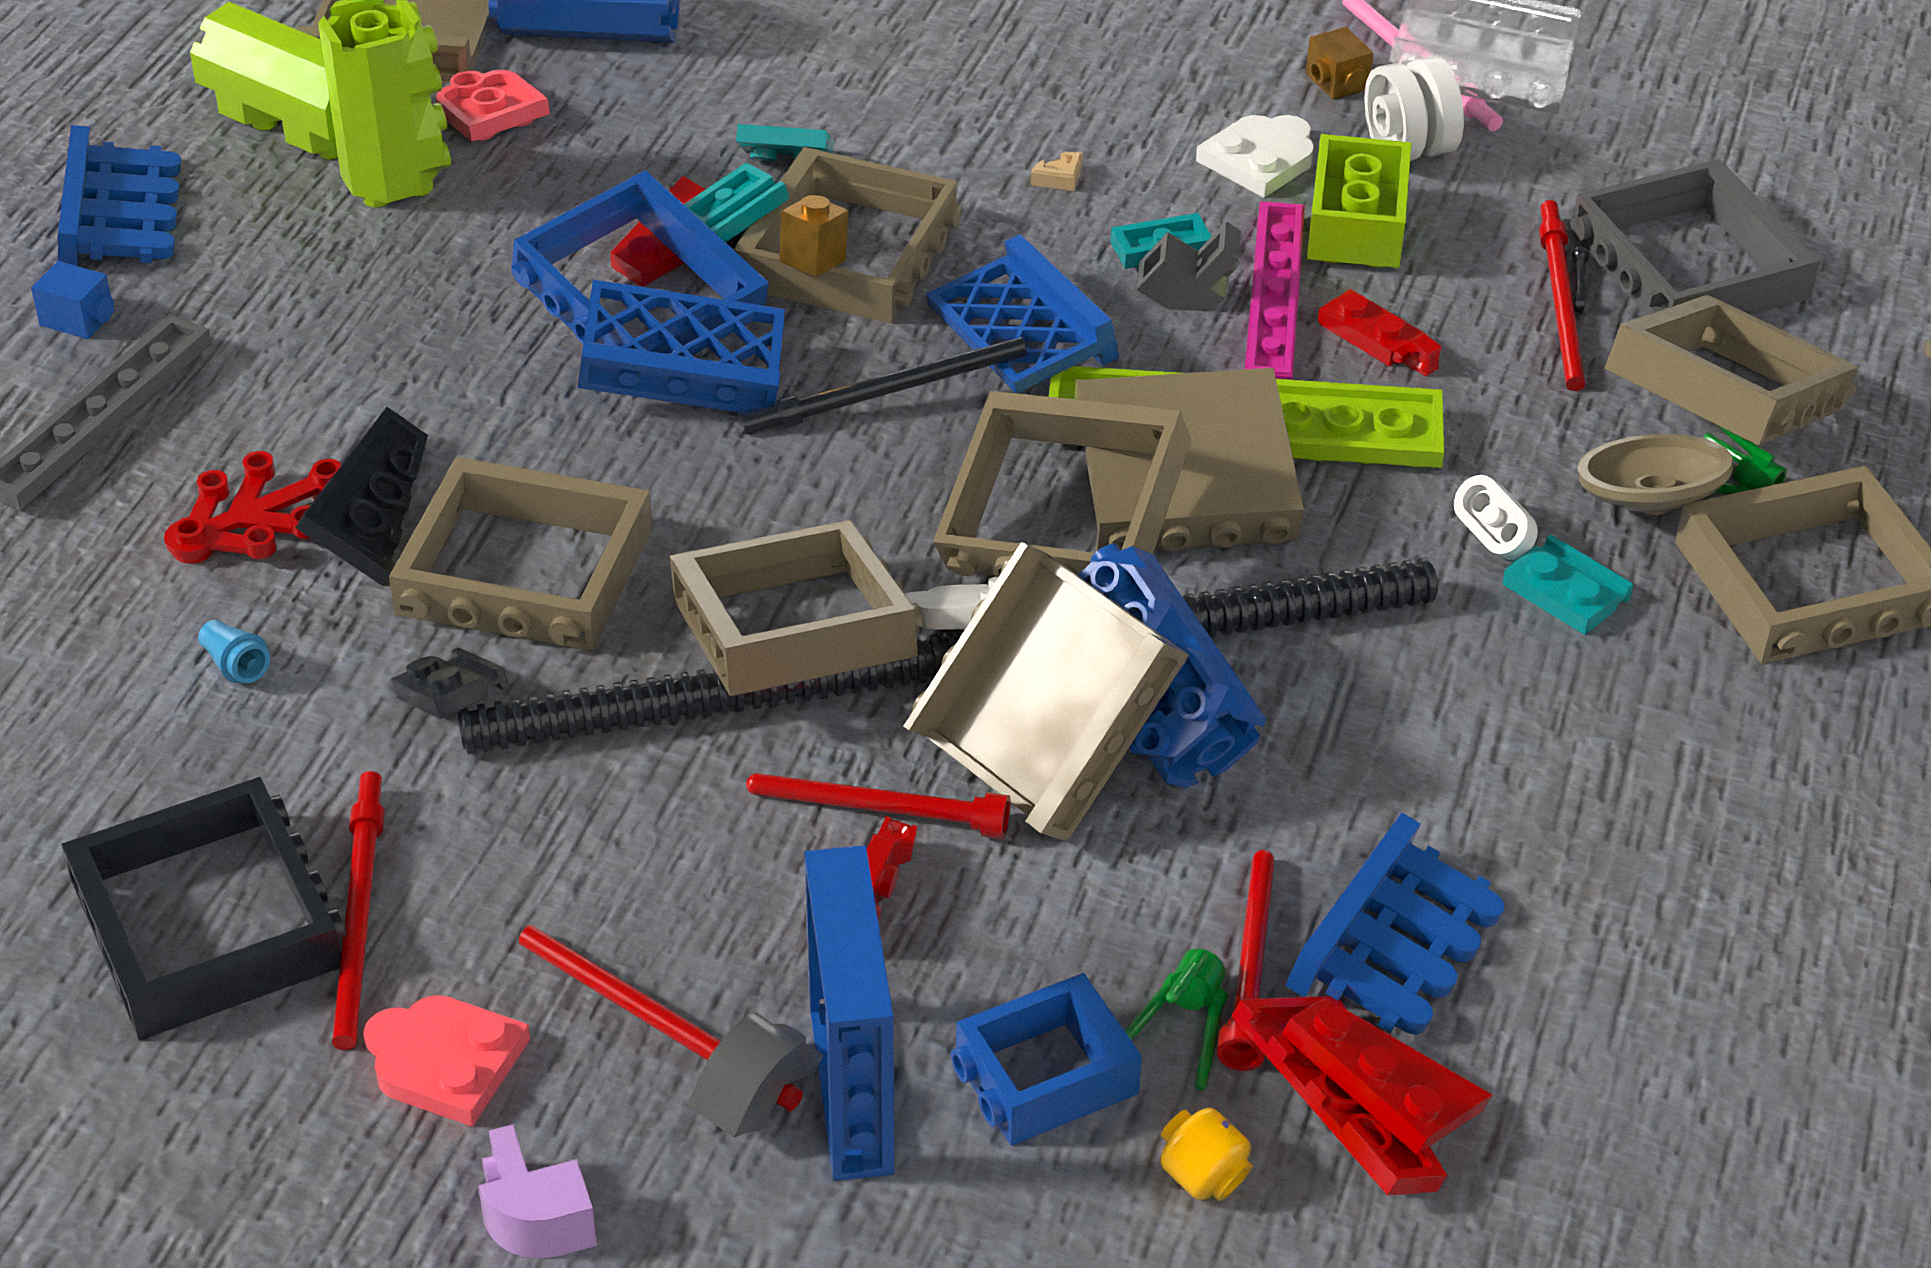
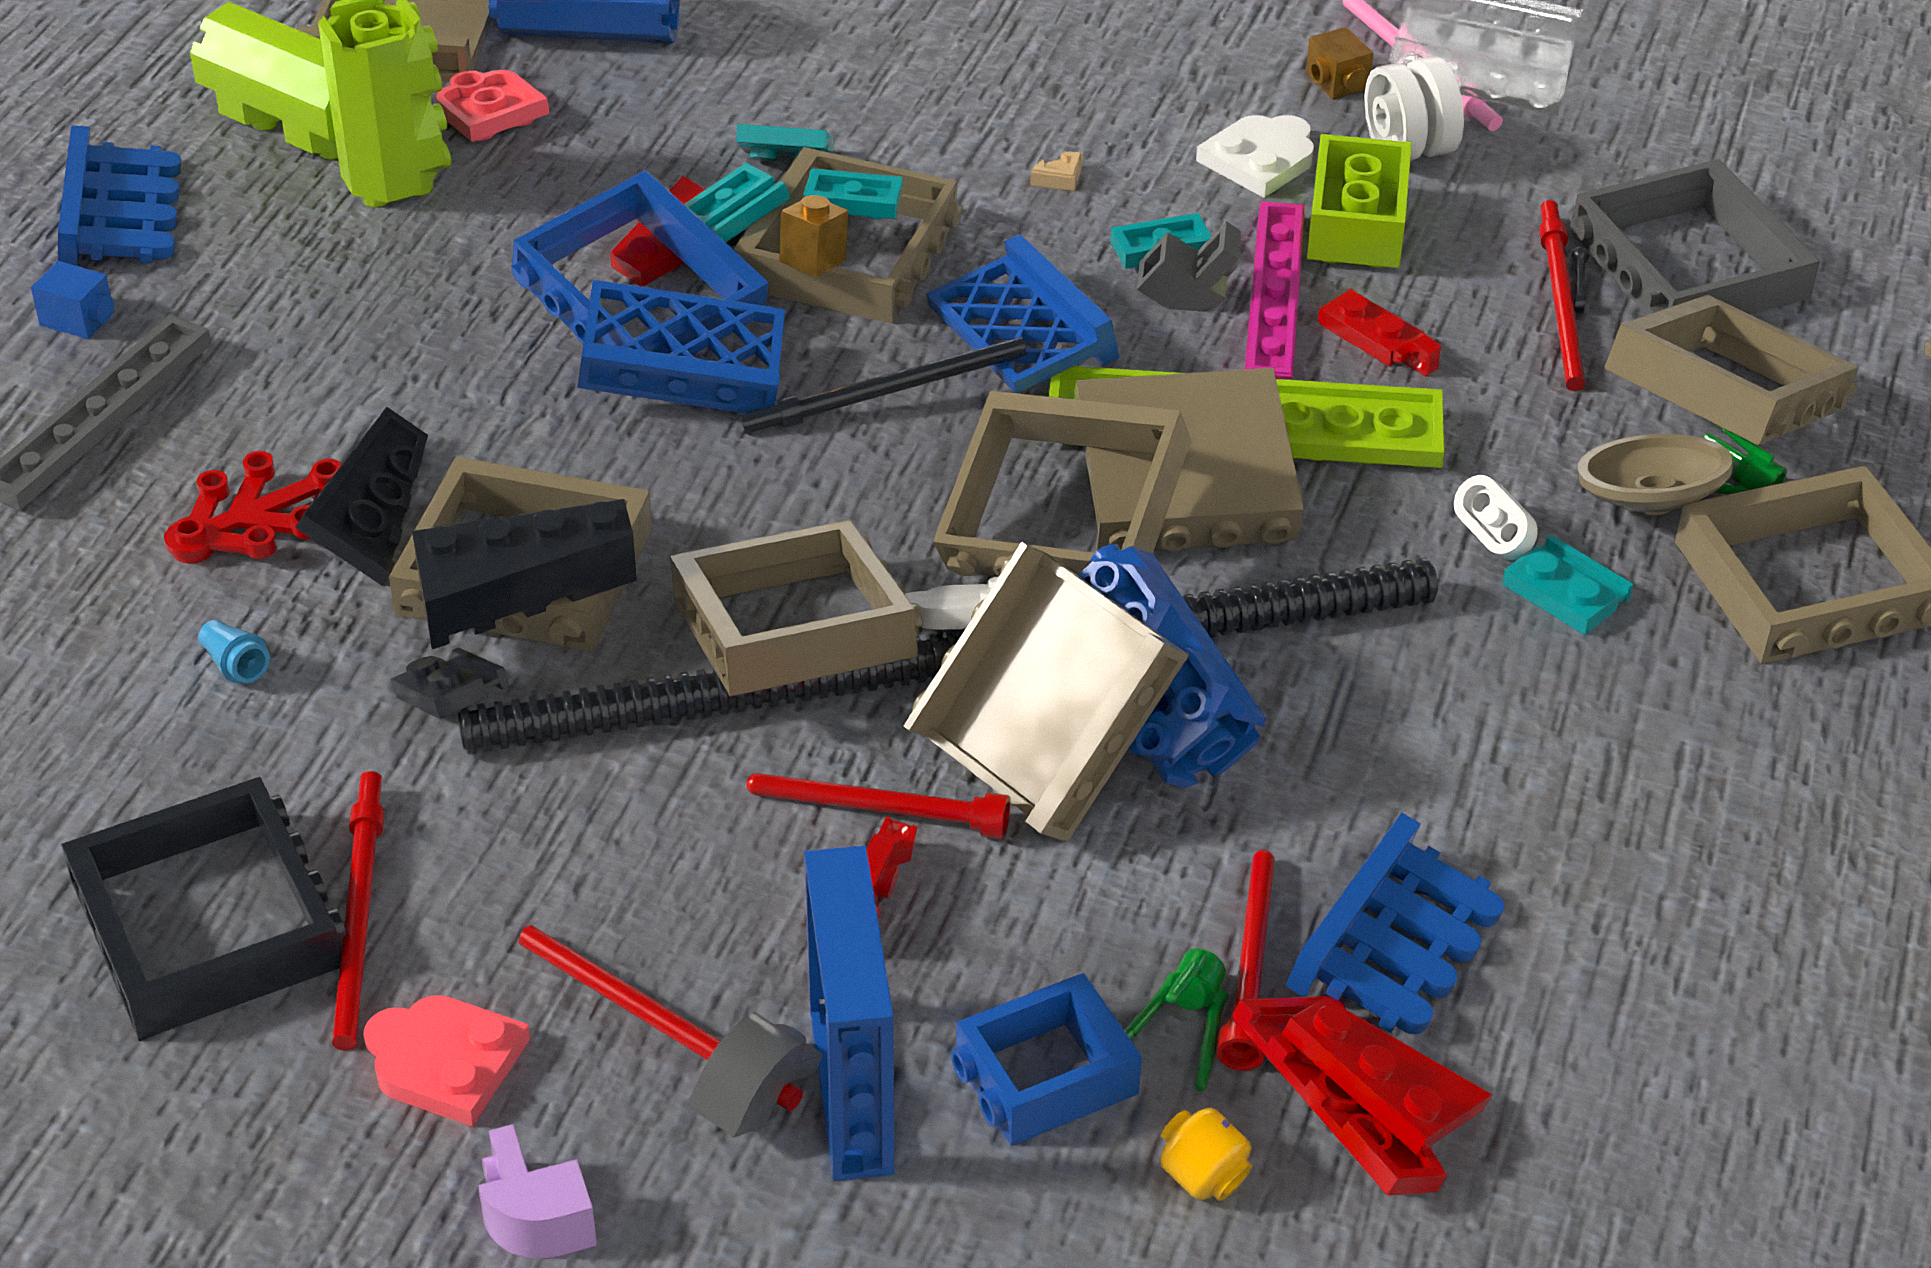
none -> black wedge [412,499,637,650]
none -> teal plate [803,168,903,219]

